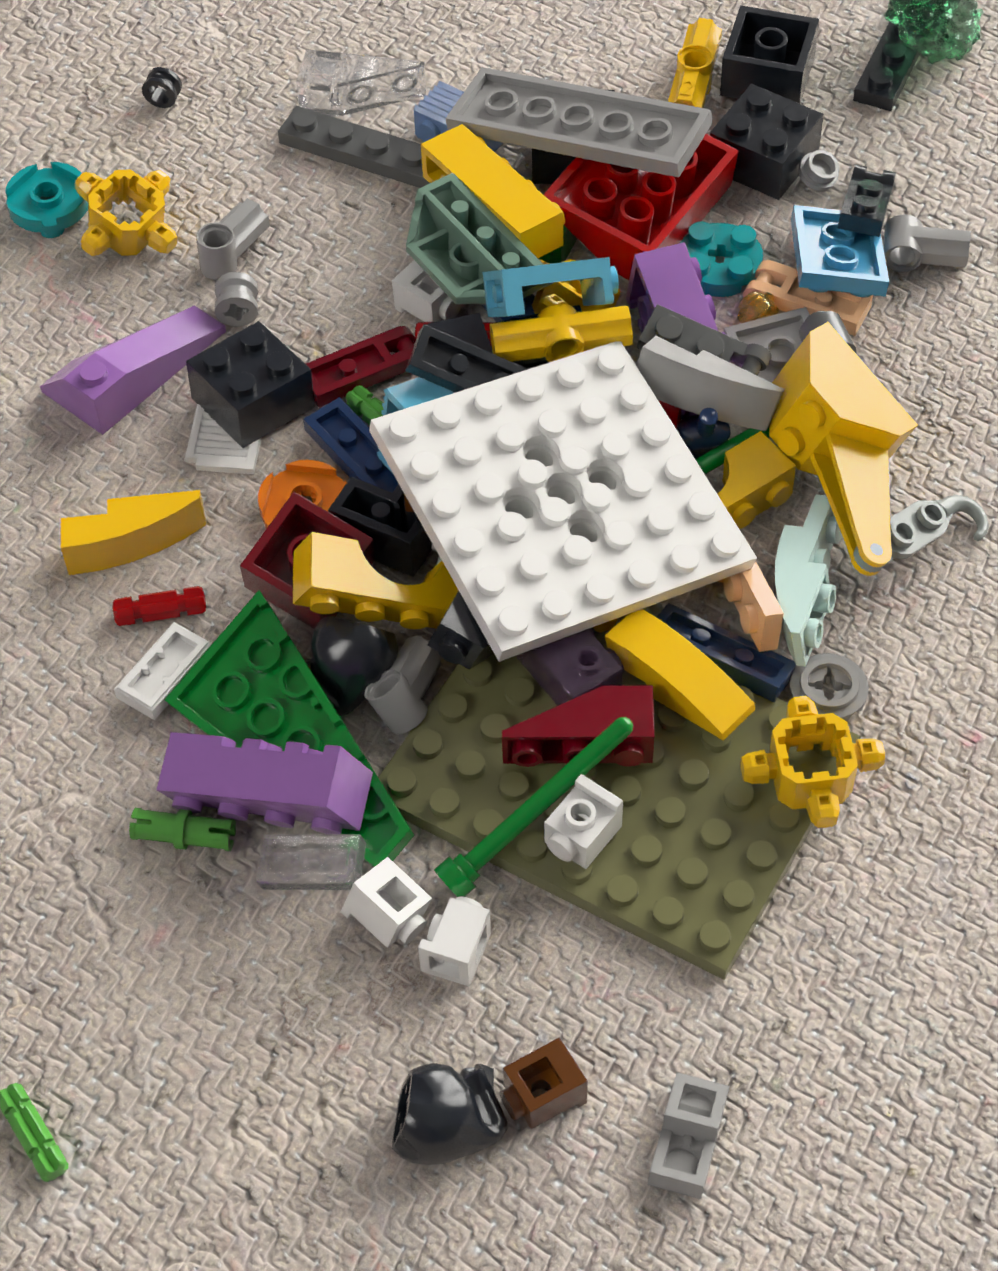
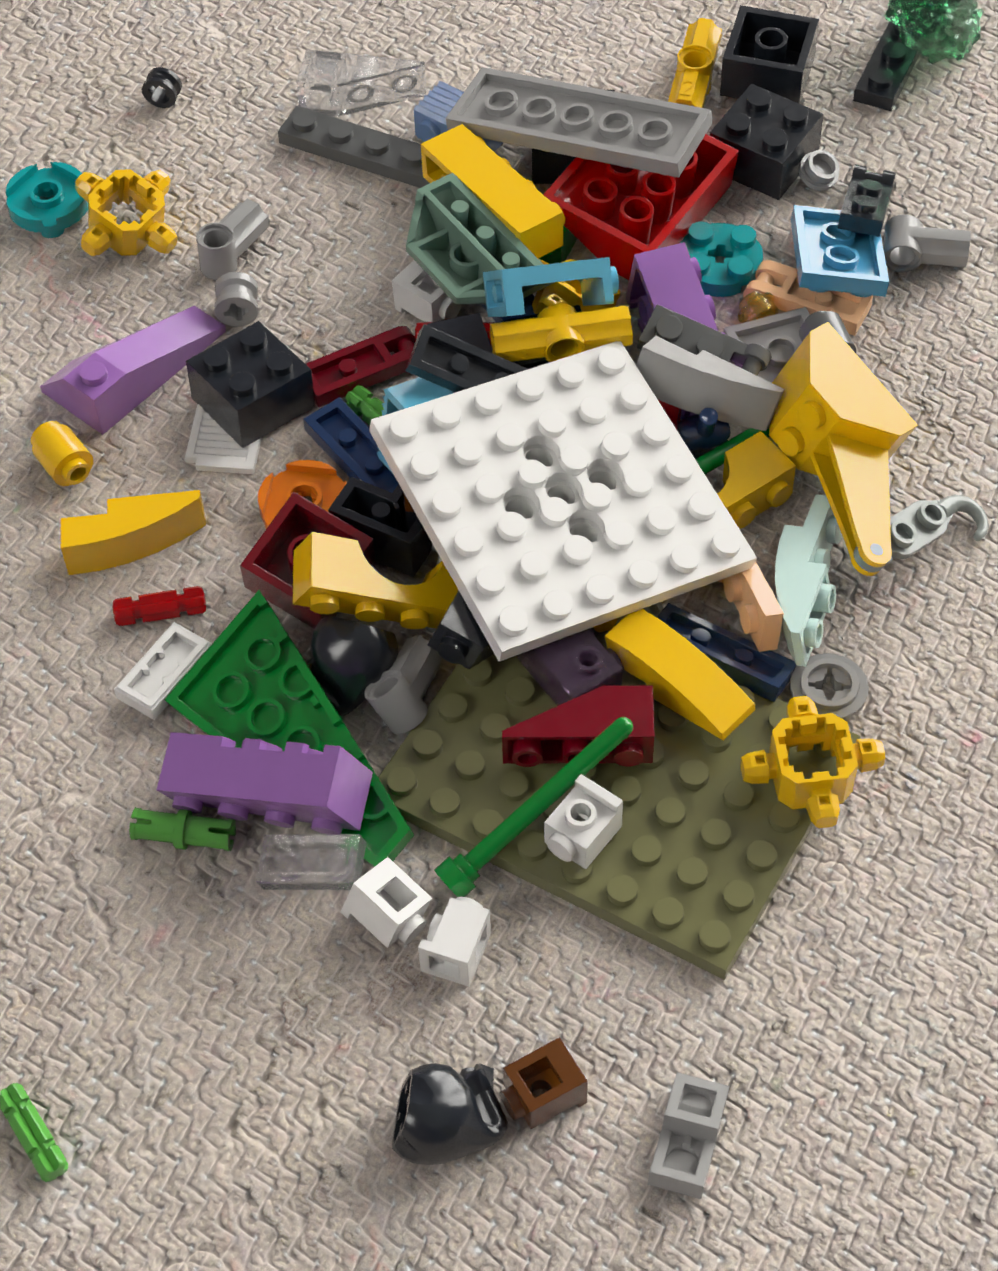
none -> yellow brick [30,421,94,486]

